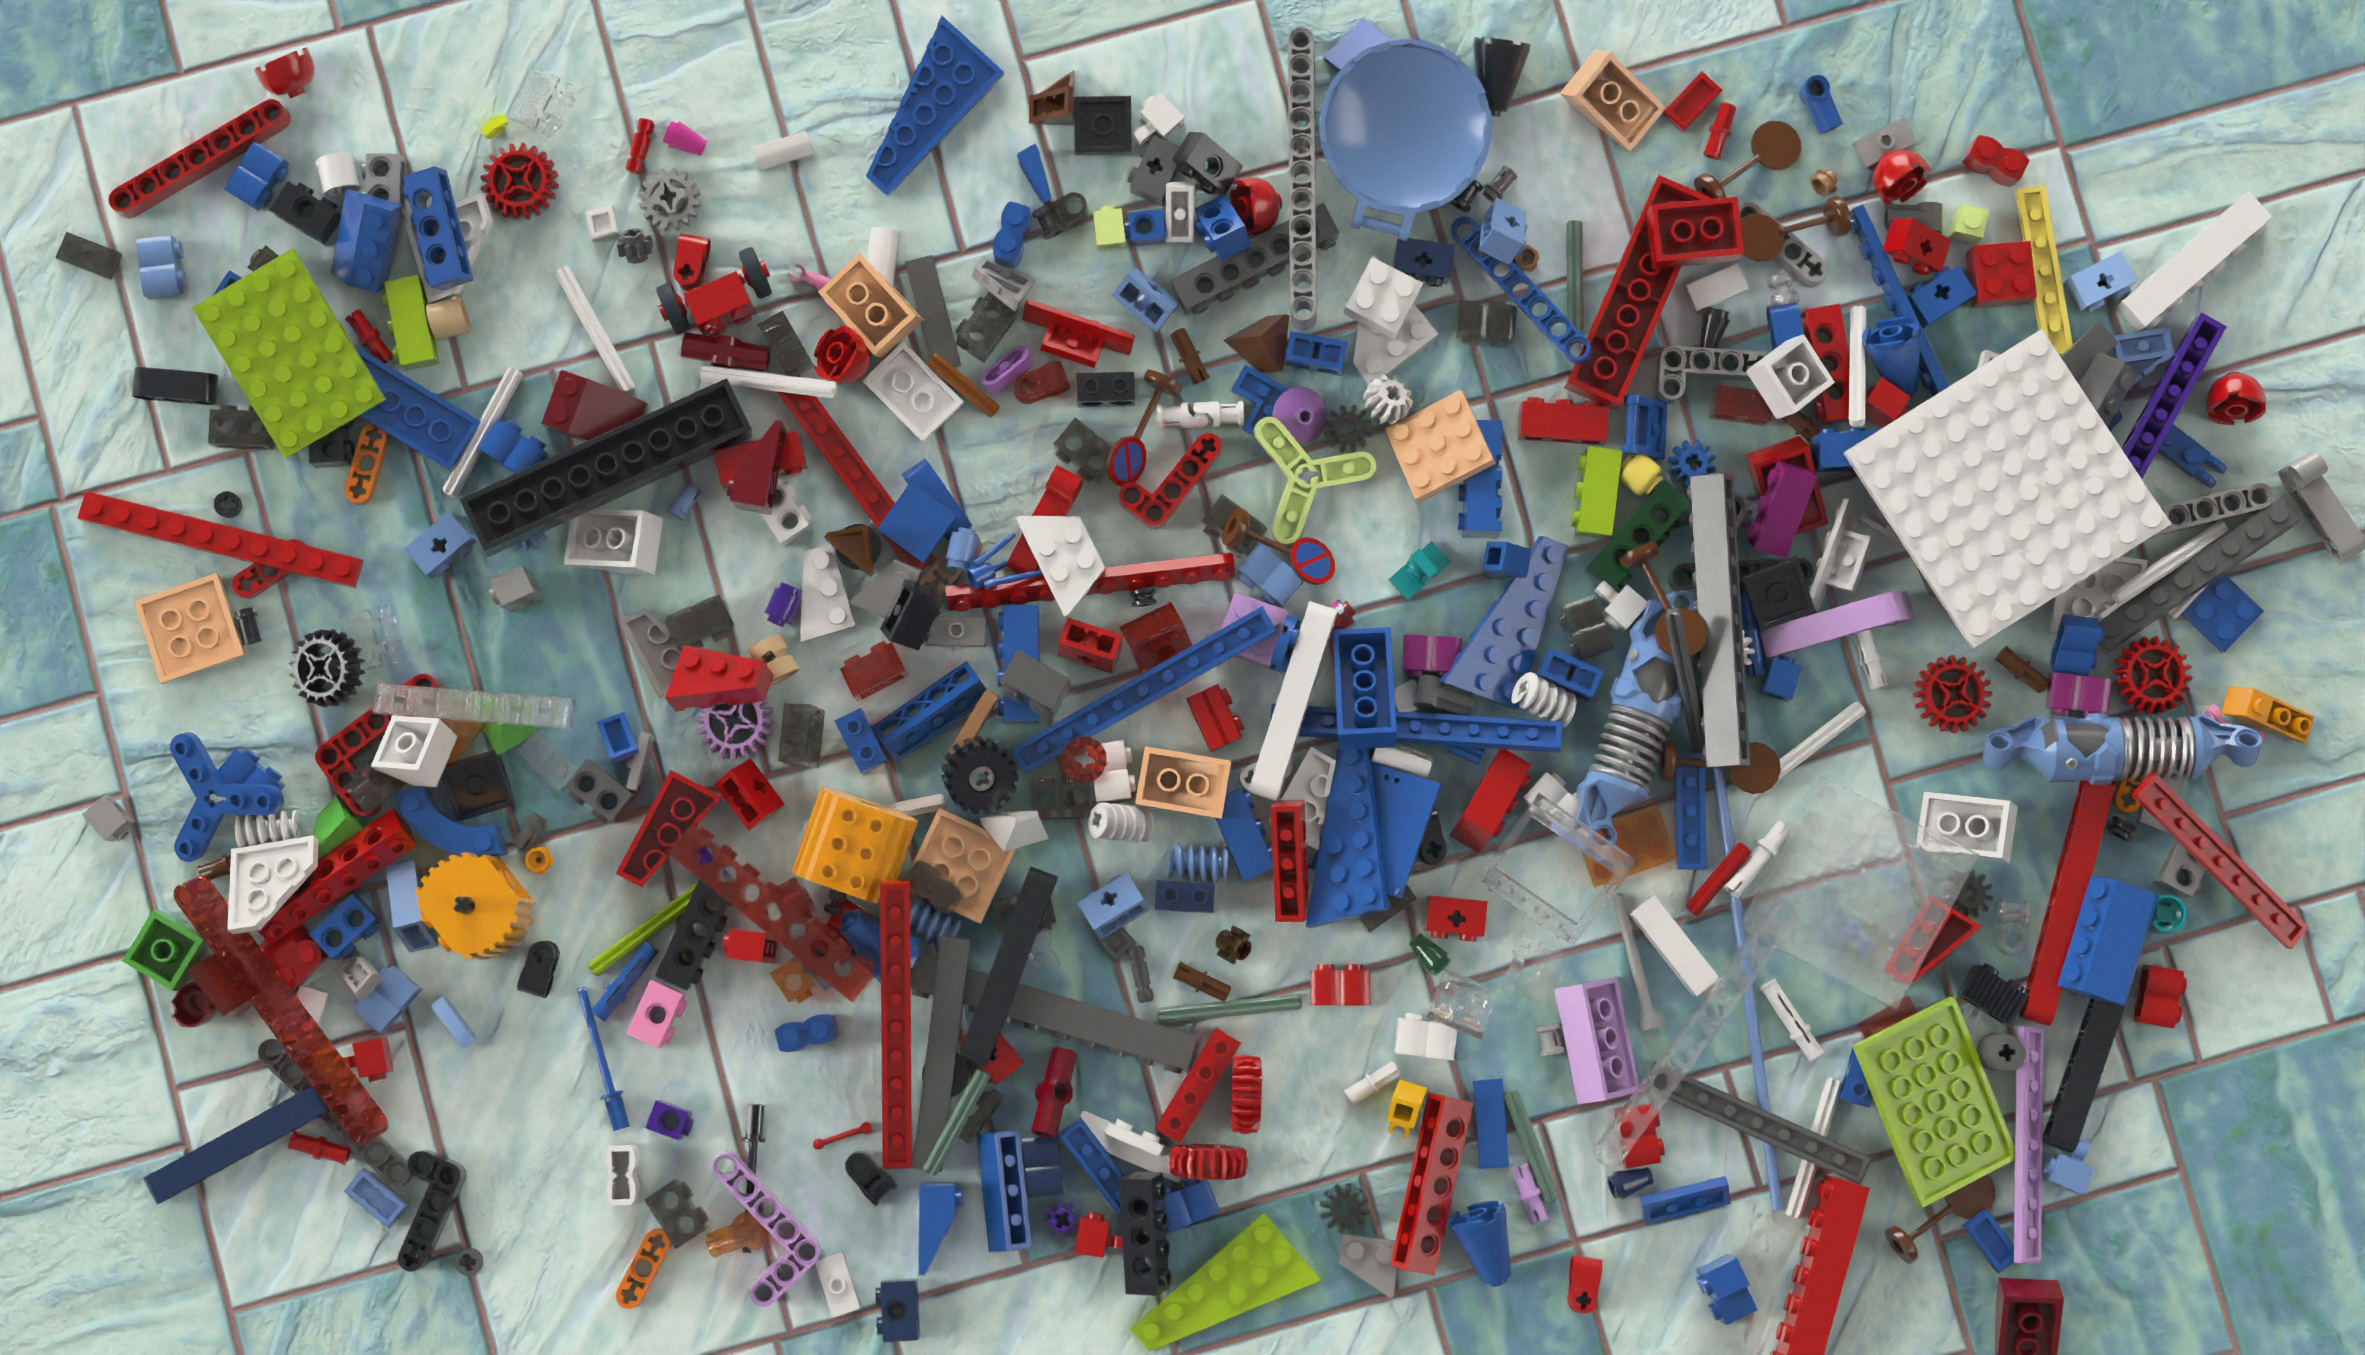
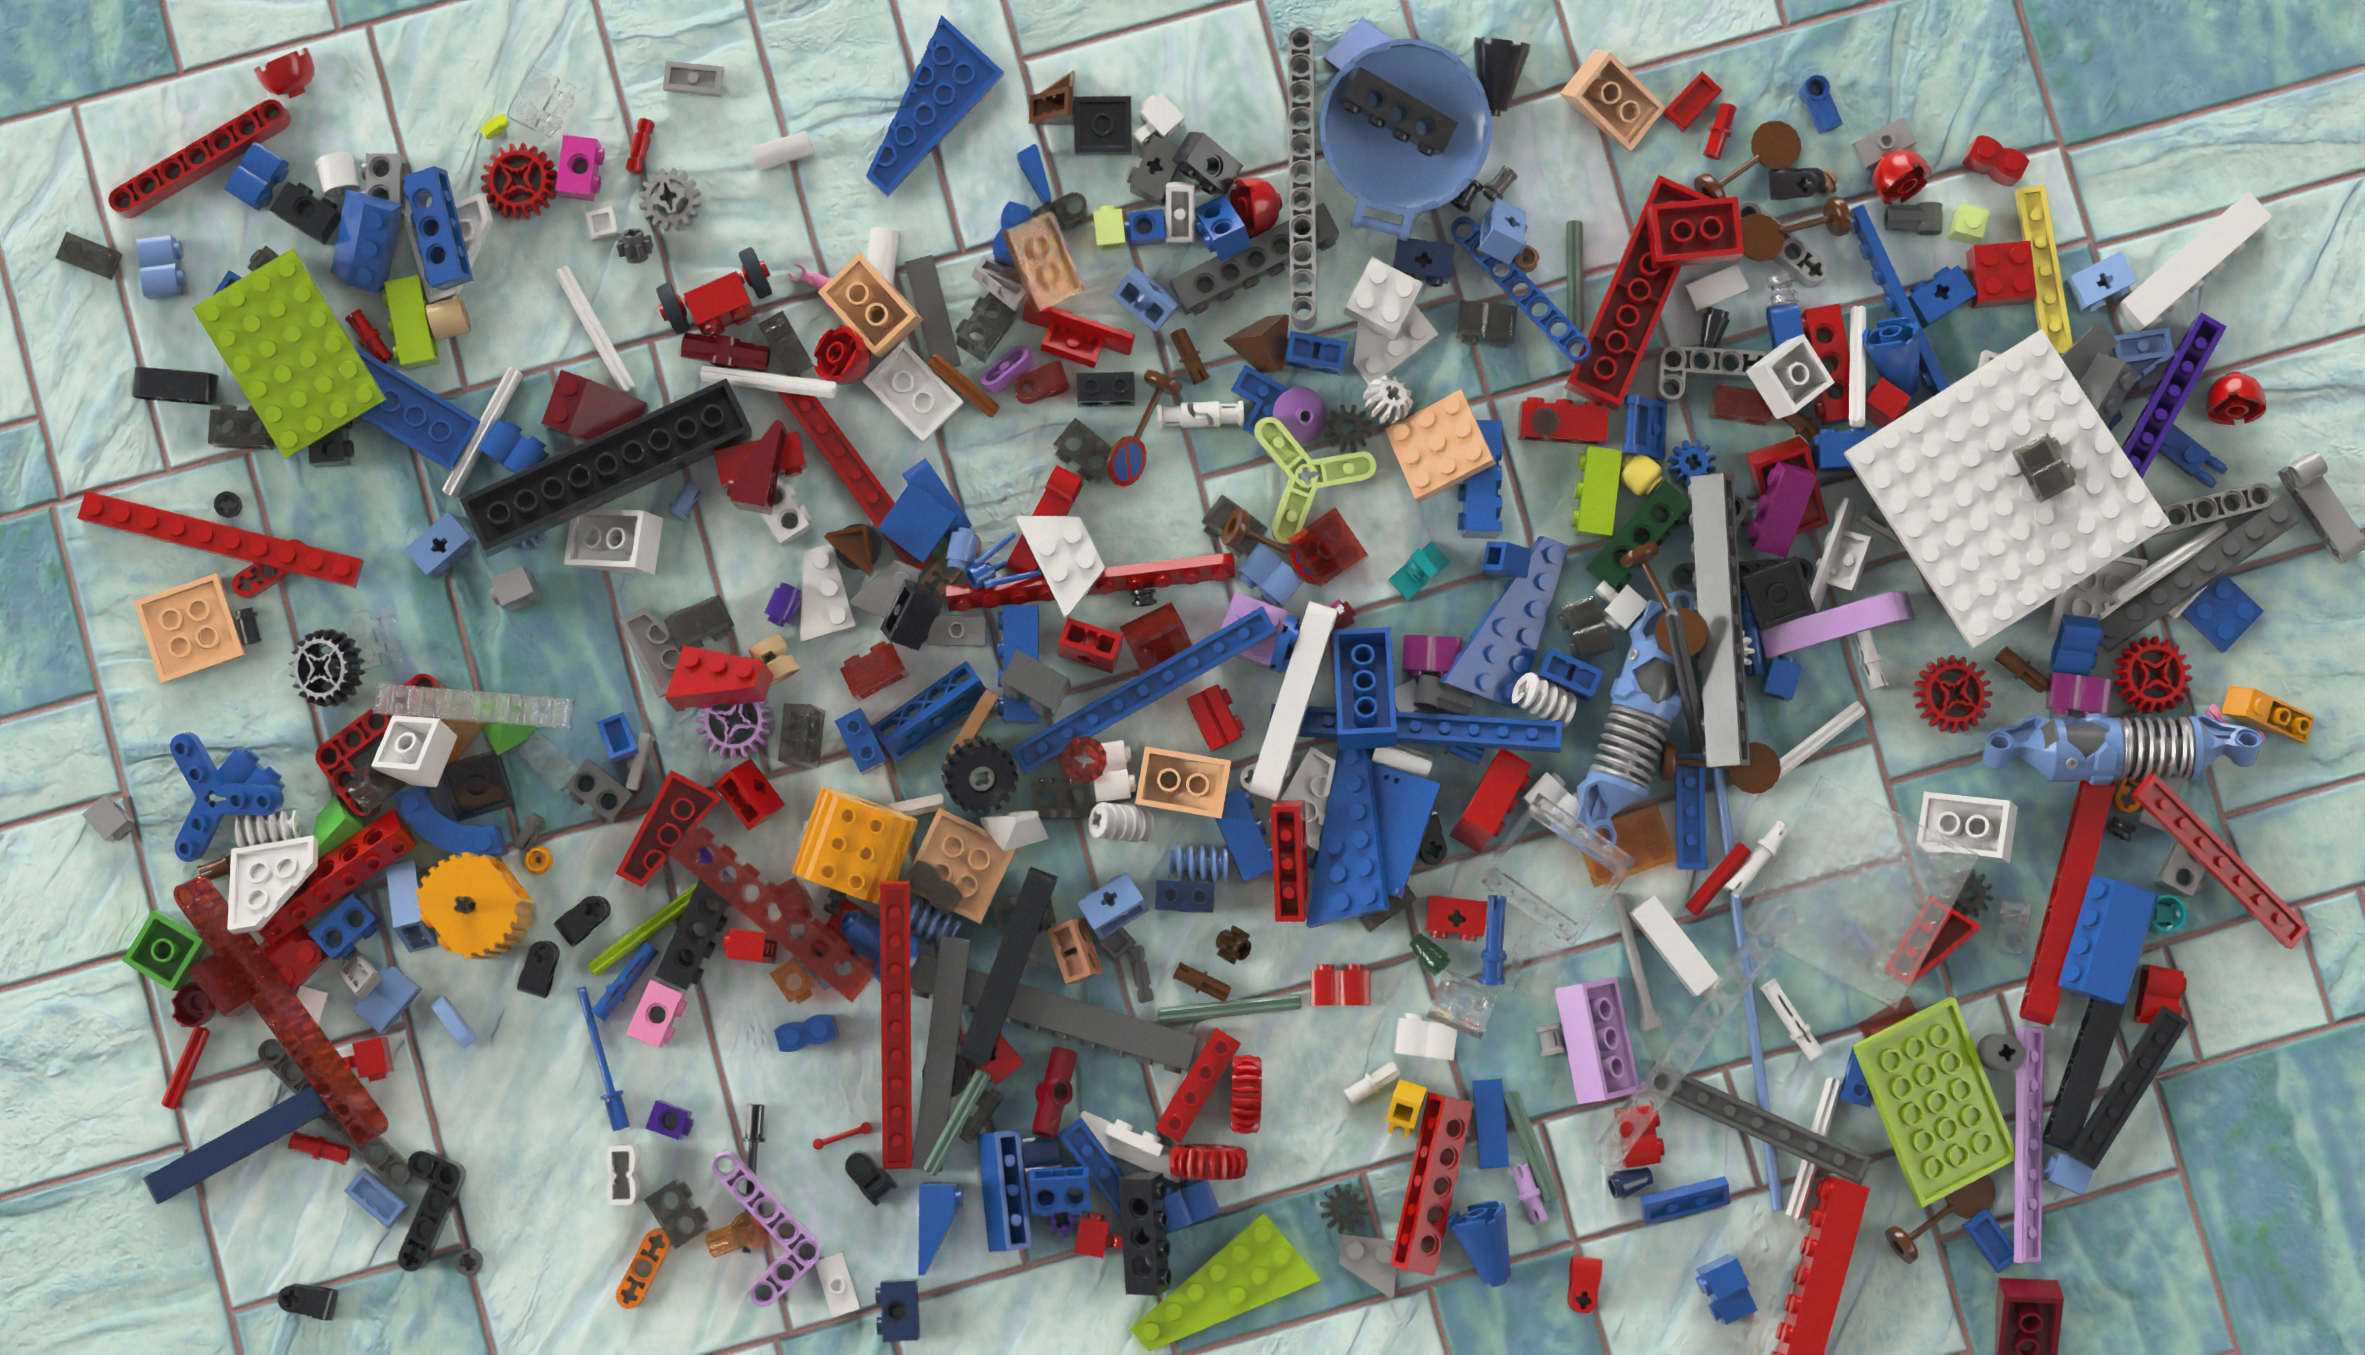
orange beam [345,423,389,505] -> none
dark pink cone [662,121,708,156] -> none
red piece [673,233,711,292] -> none
red beam [1119,433,1221,529] -> none
red brick [1883,218,1951,275] -> none
black brick [1956,963,2029,1026] -> none
none -> red axle [161,1026,210,1110]
none -> black piece [278,1284,339,1321]
none -> black piece [553,896,611,947]
none -> dark pink brick [555,135,605,201]
none -> light grey plate [663,61,724,97]
none -> clear orange plate [1002,210,1085,313]
none -> blue brick [1030,1166,1091,1216]
none -> nougat brick [1047,918,1104,985]
none -> clear red slope [1288,507,1369,588]
none -> black brick [1337,67,1458,157]
none -> blue pin [1479,895,1507,986]
none -> clear smoke plate [1530,407,1560,436]
none -> black piece [1768,167,1826,200]
none -> clear smoke brick [2012,433,2076,503]
none -> black plate [2068,1005,2189,1170]

